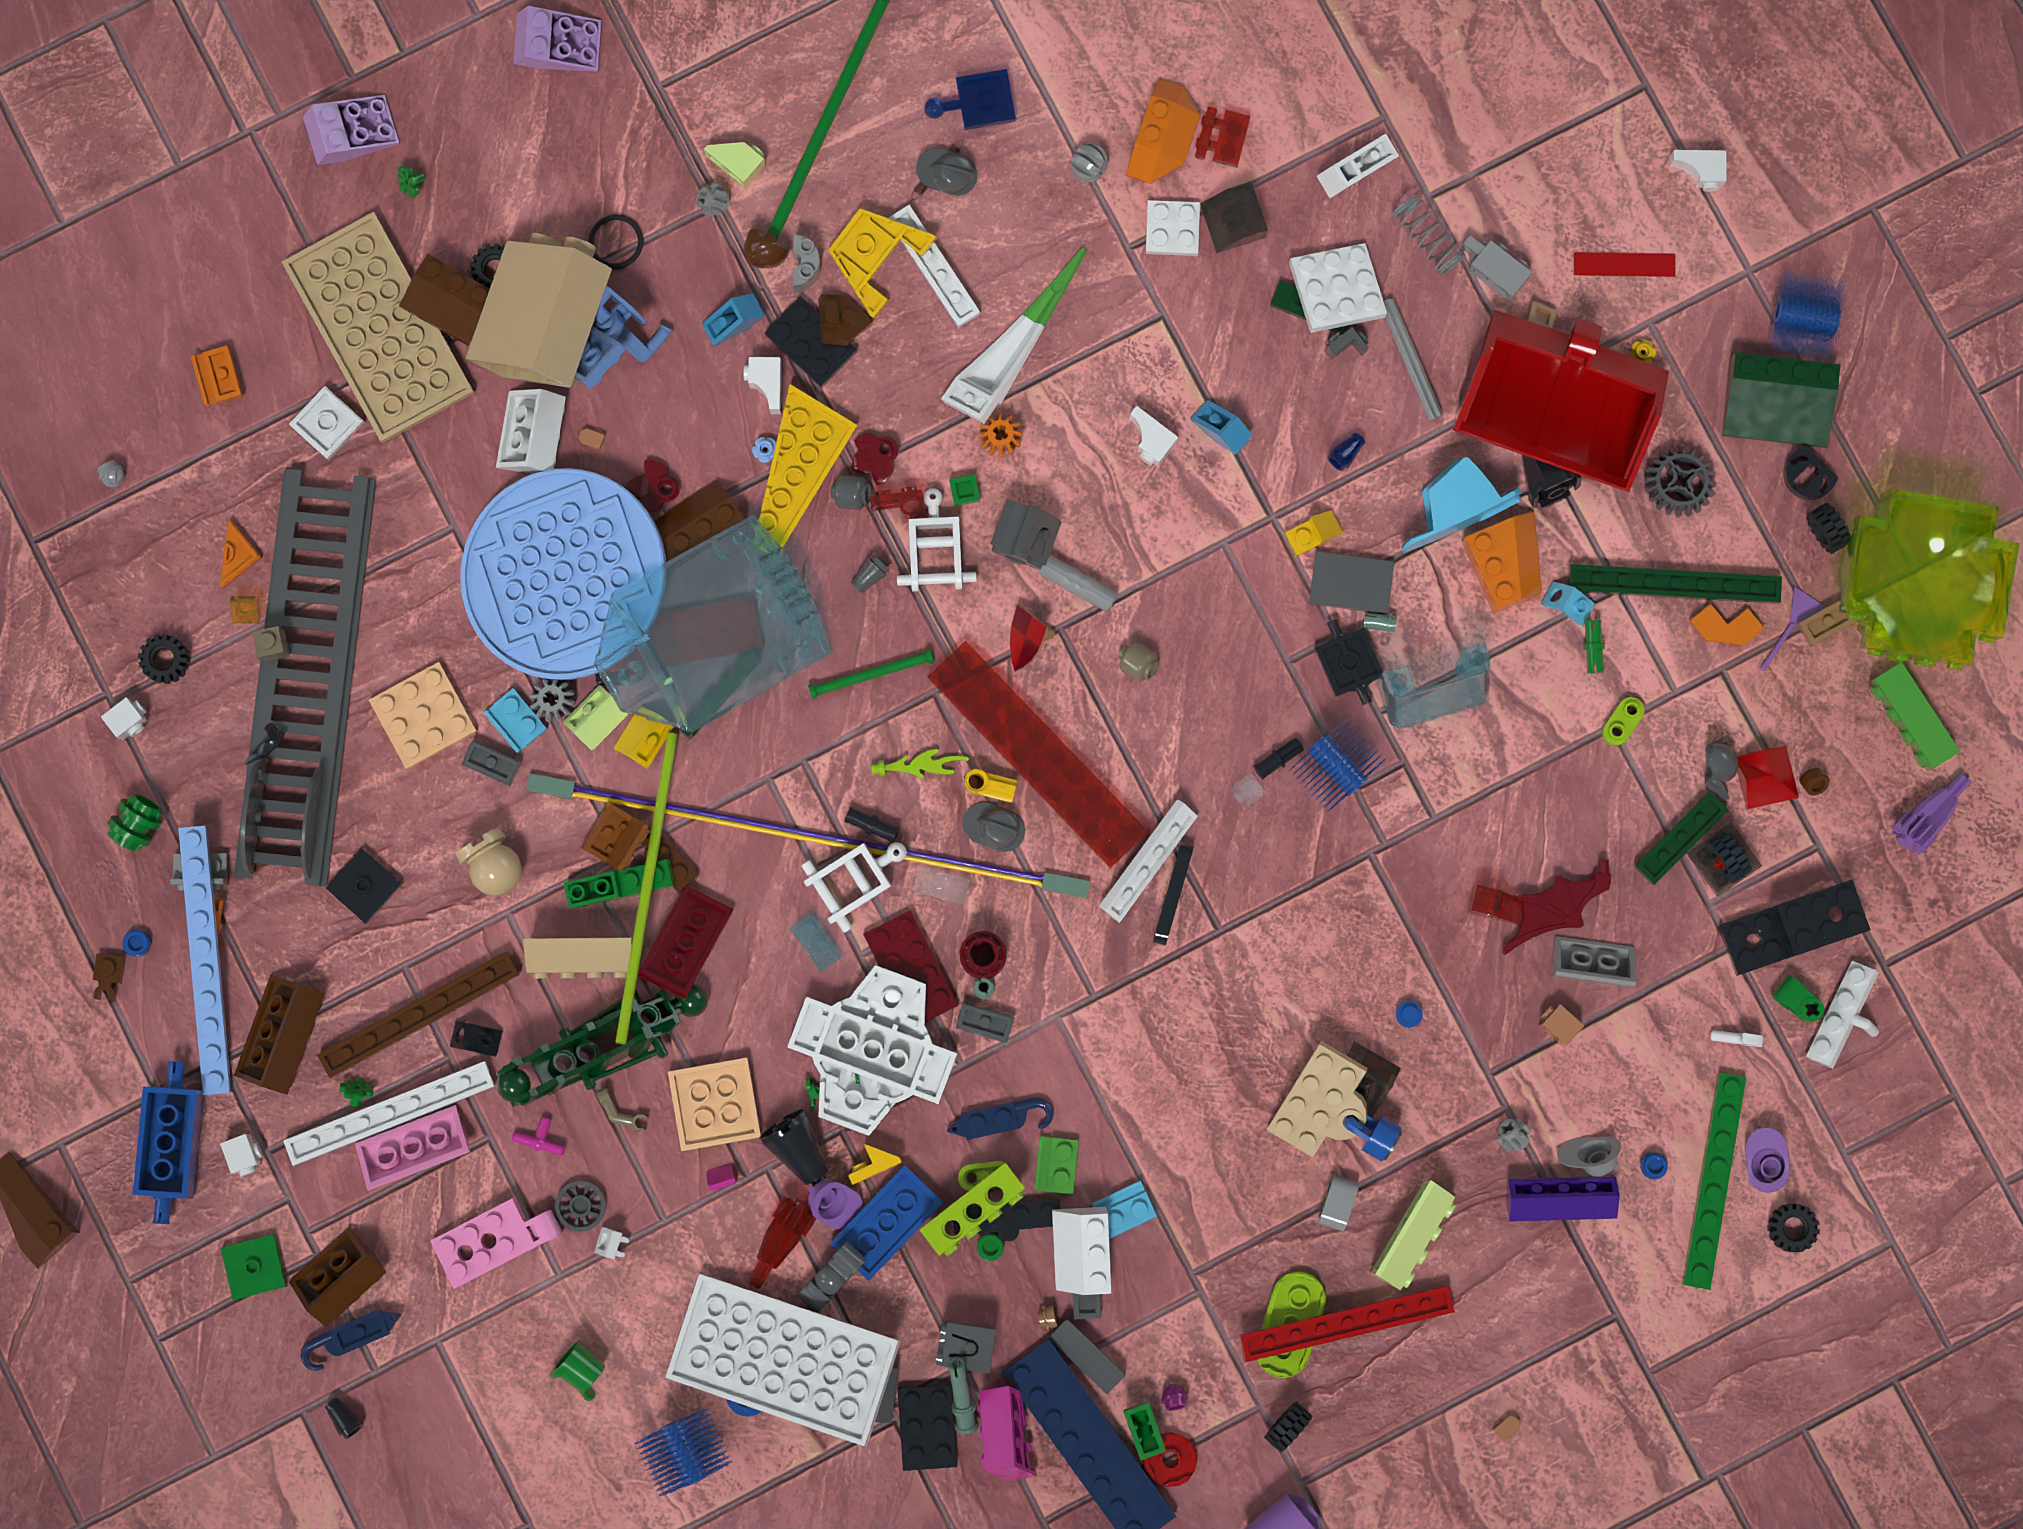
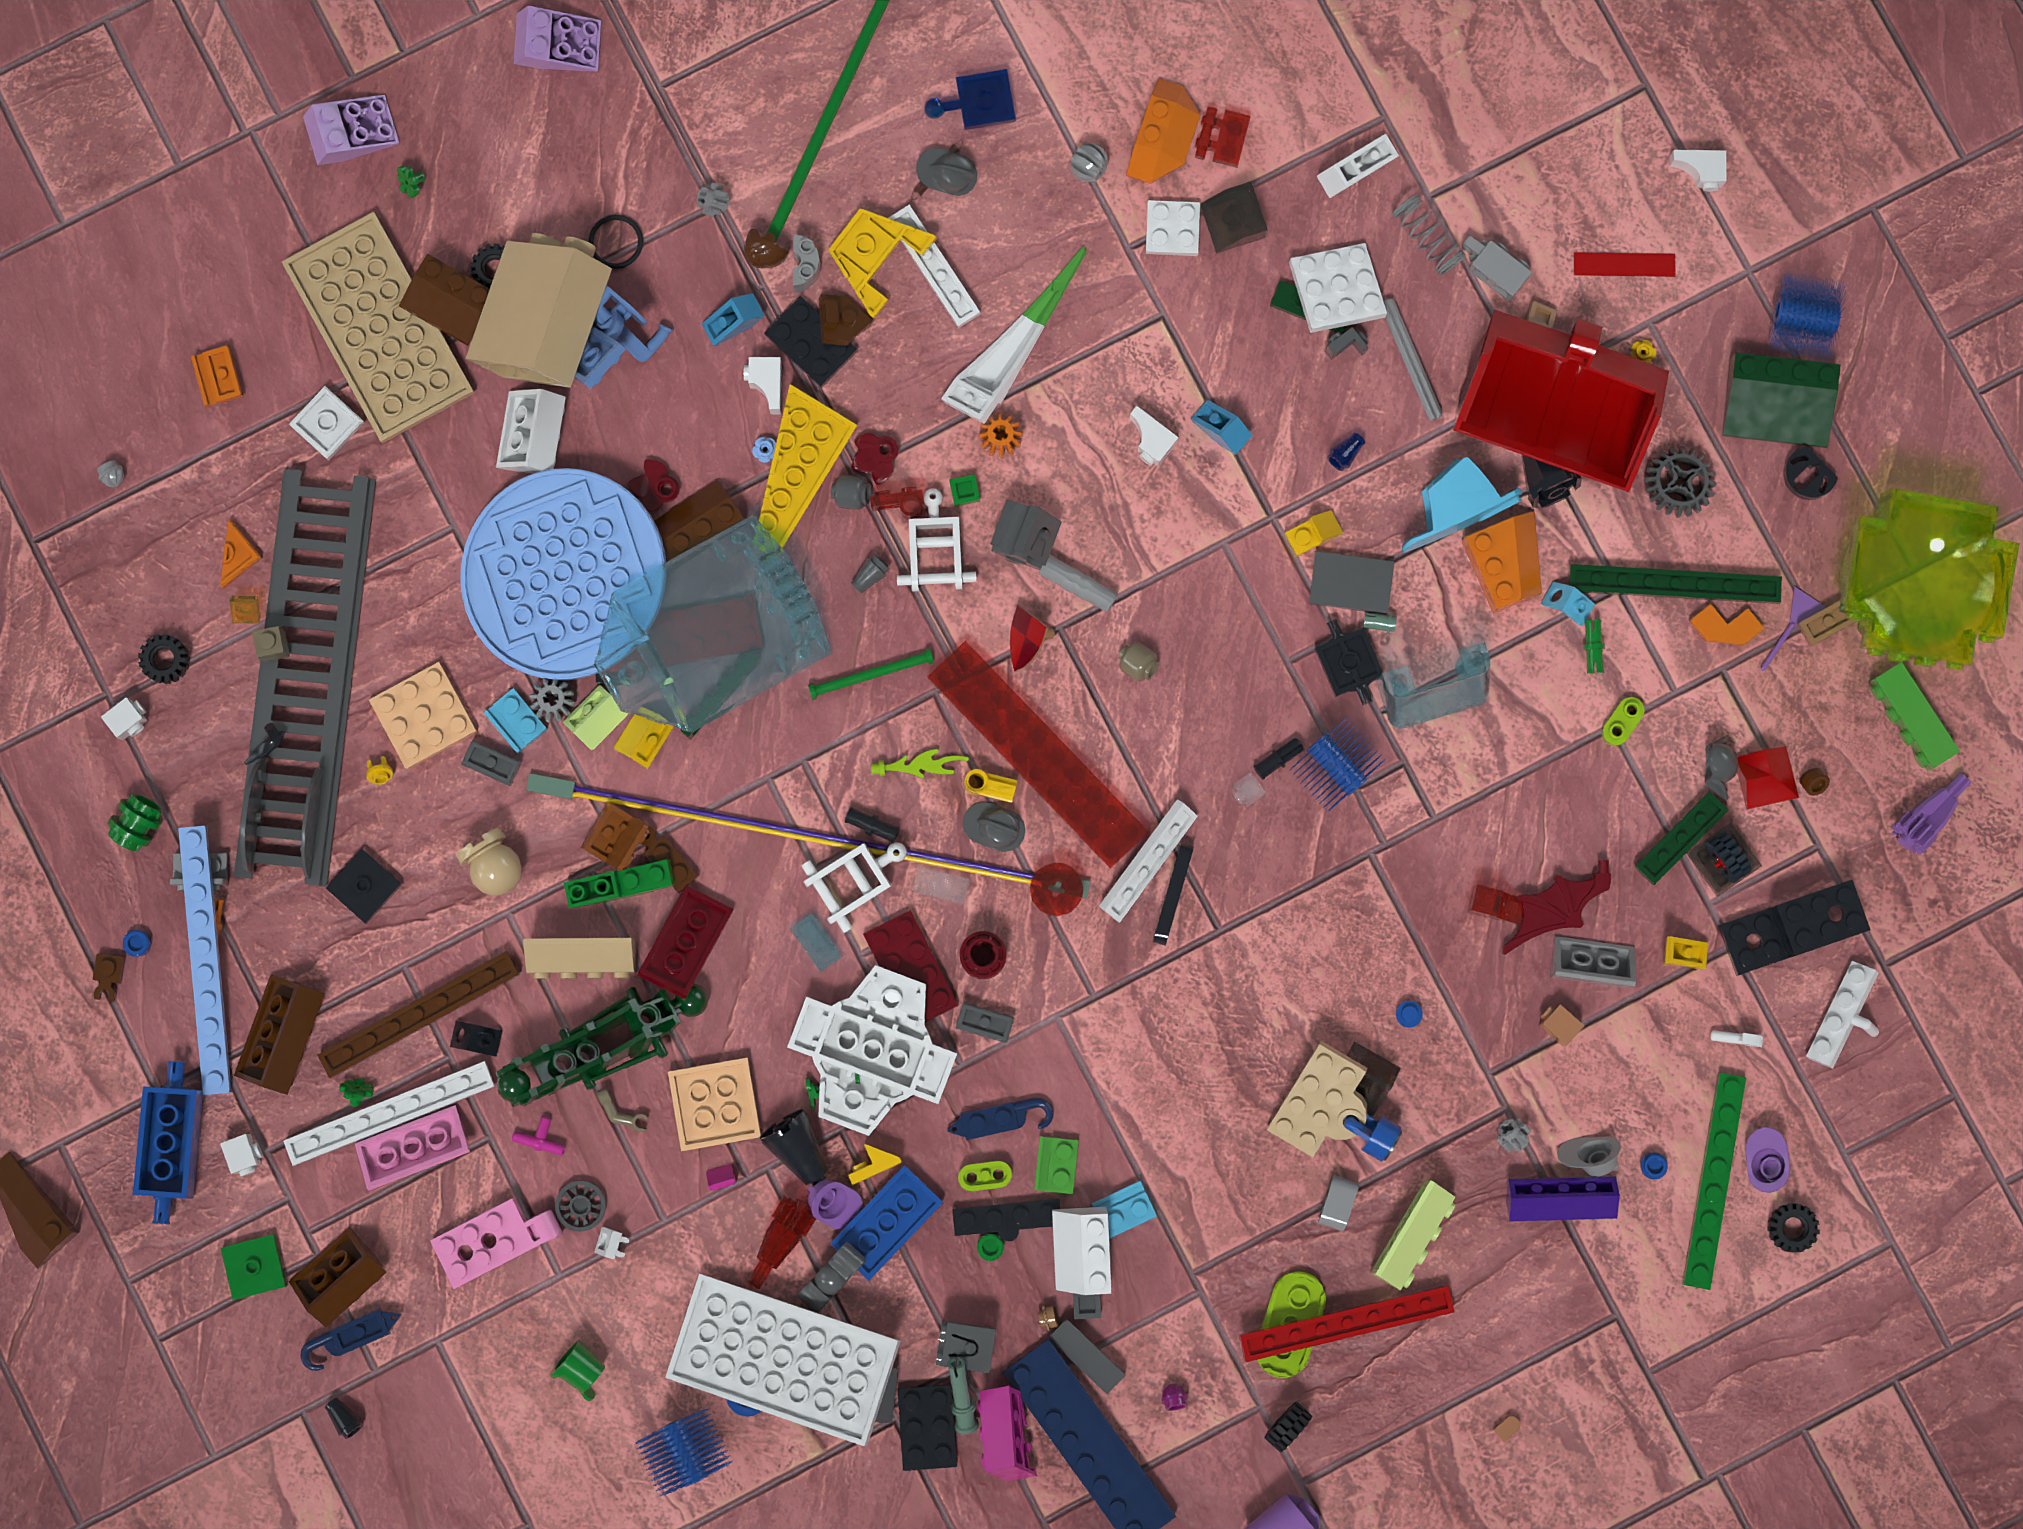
nougat piece [578,428,605,451] -> none
lime piece [615,733,678,1044] -> none
yellowish green slope [704,142,766,189] -> none
lime brick [920,1163,1025,1256] -> none
sand green pin [973,978,994,999] -> none
green slope [1123,1401,1166,1460] -> none
red tile [1144,1432,1198,1487] -> none
green piece [1771,975,1825,1023] -> none
black tyre [1806,503,1852,554] -> none
none -> yellow plate [366,756,393,785]
none -> clear red plate [1030,863,1083,917]
none -> yellow slope [1664,936,1708,969]

